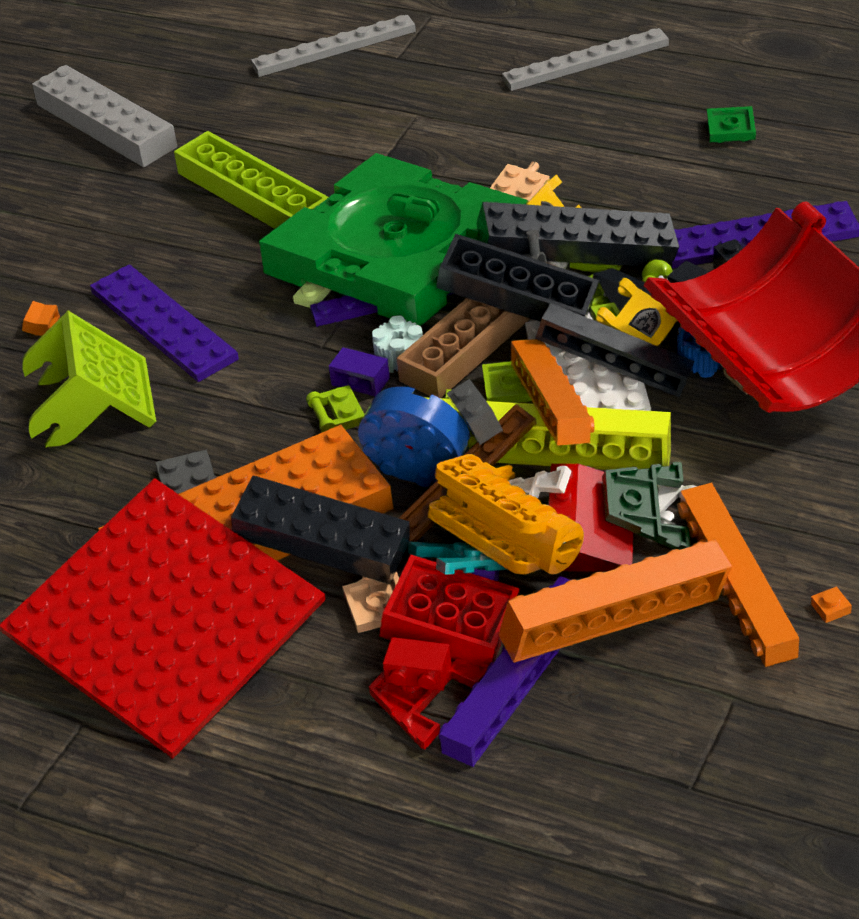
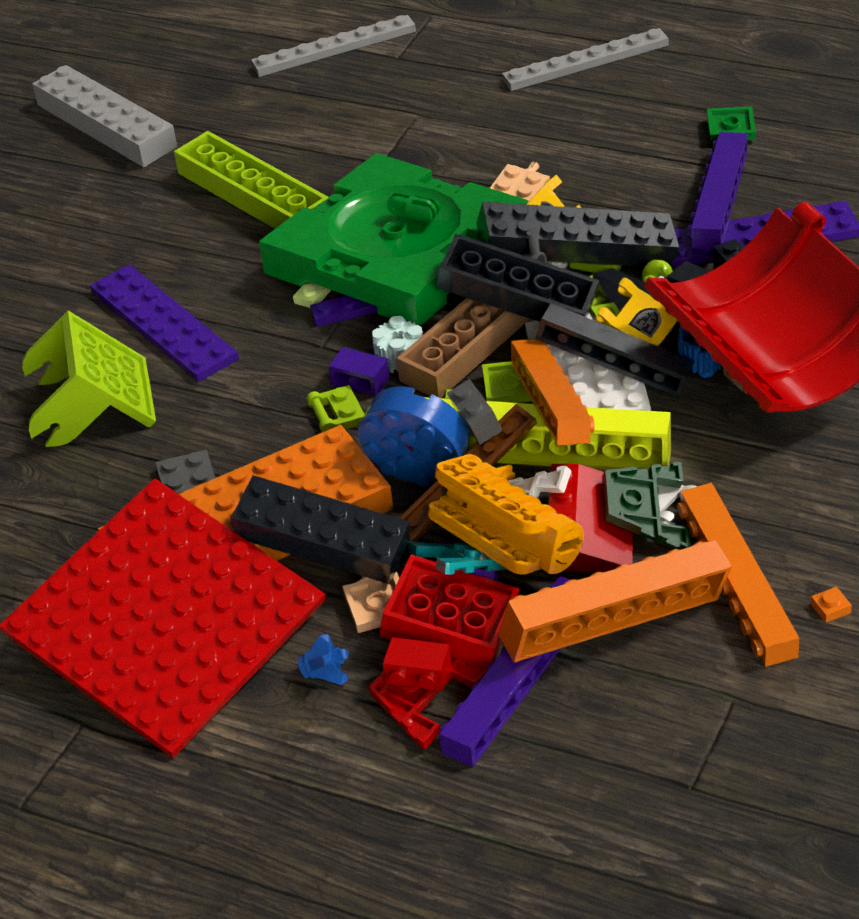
orange piece [22,301,60,336] -> none
none -> blue rock [298,634,349,685]
none -> dark purple brick [687,132,748,250]

